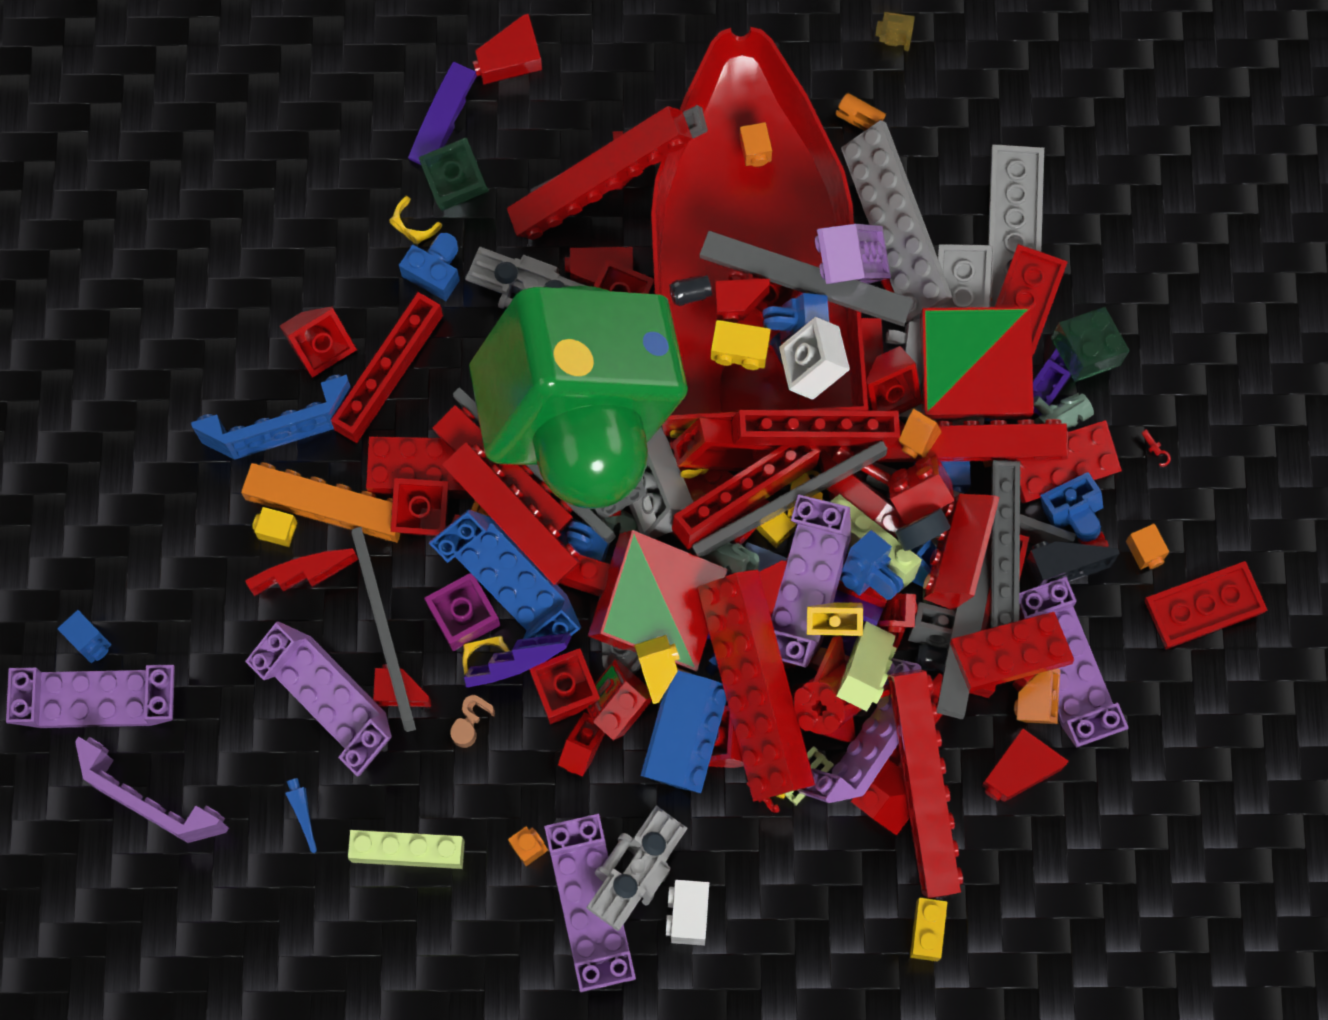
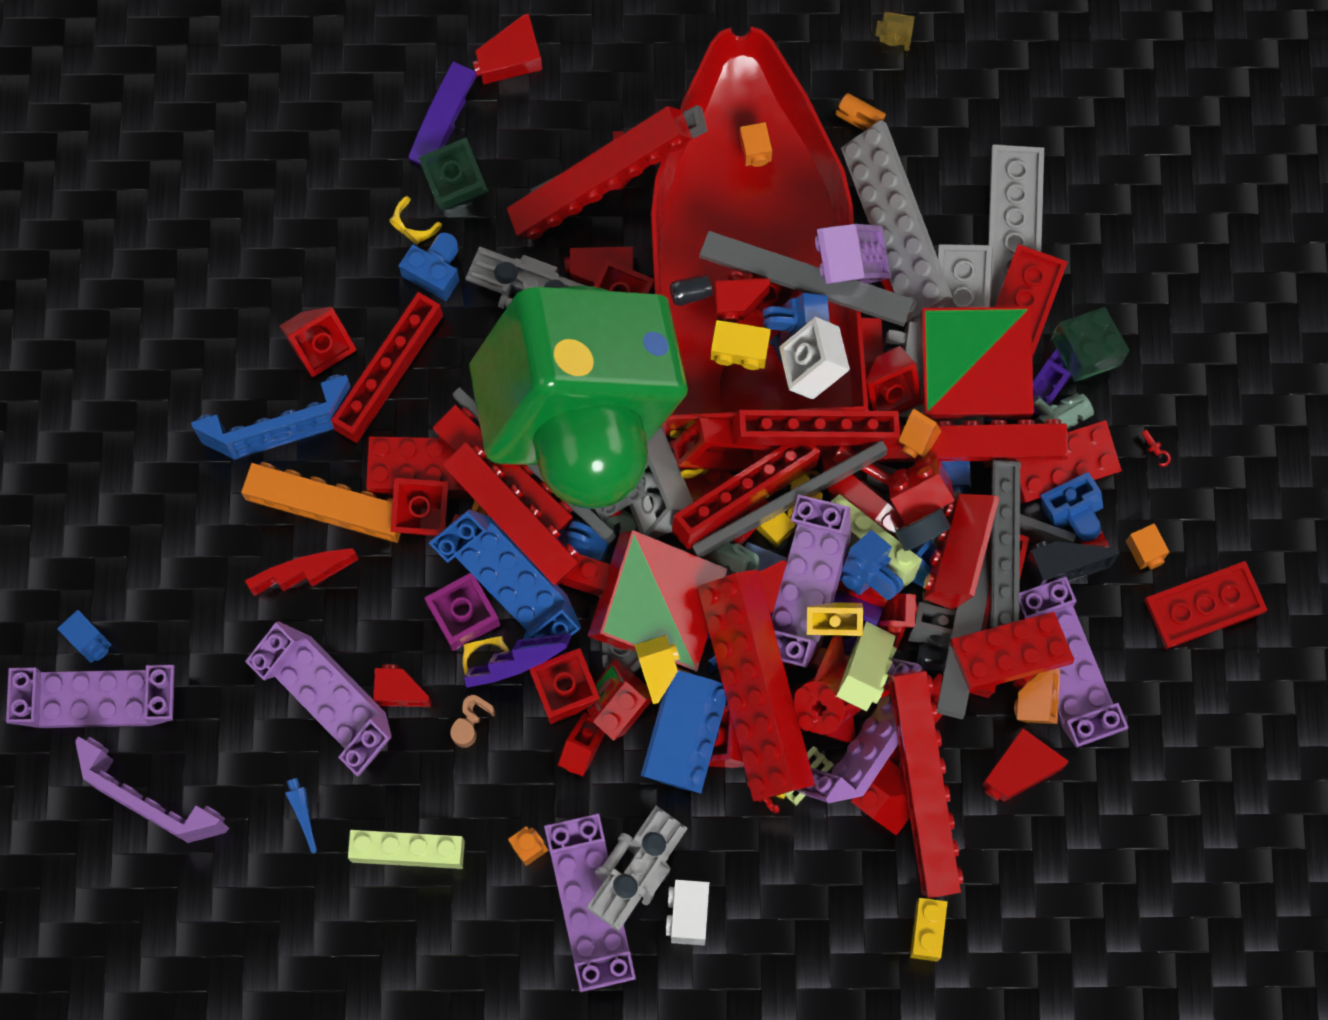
yellow brick [253,507,297,547] -> none
dark grey tile [351,527,416,732] -> none

